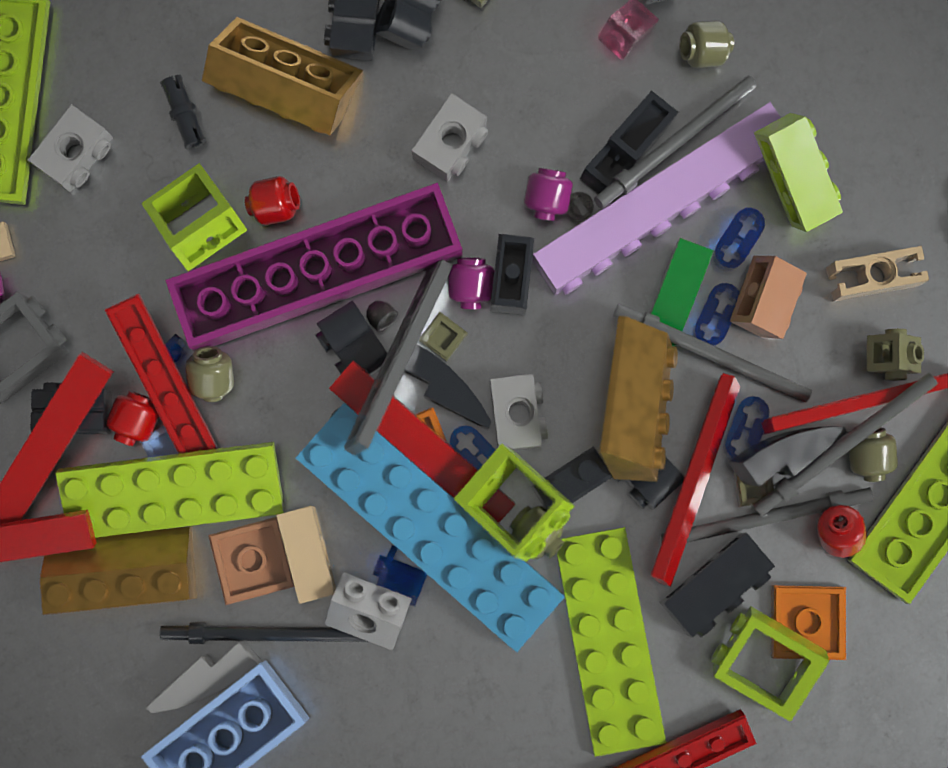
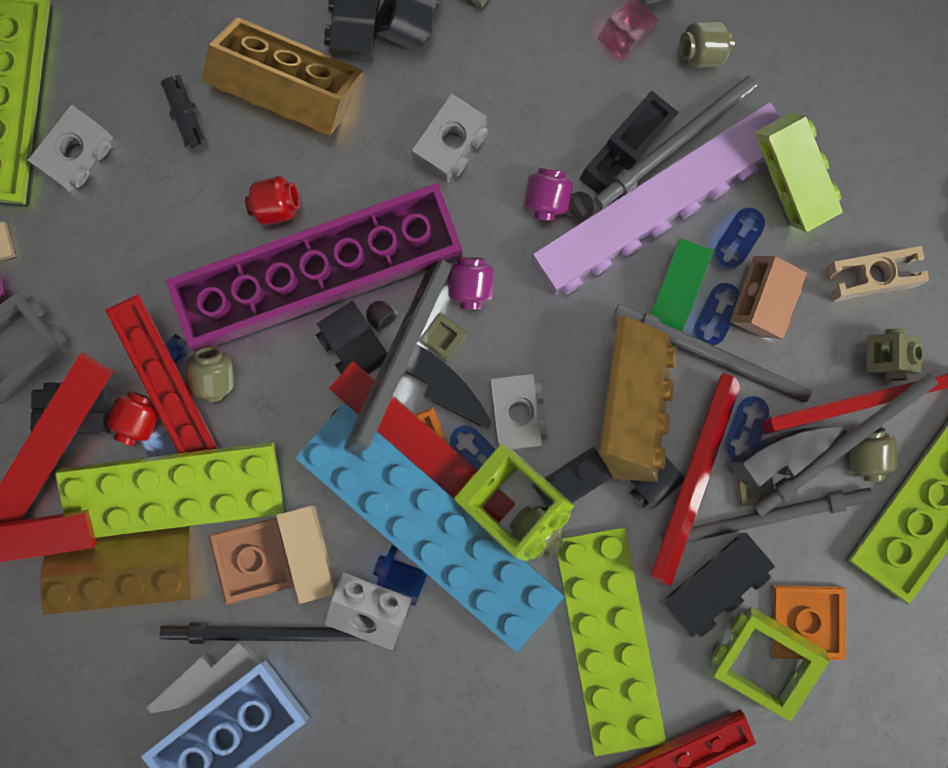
lime window [141,163,247,271] -> none
black brick [490,234,535,315] -> none
red head [817,505,867,558] -> none

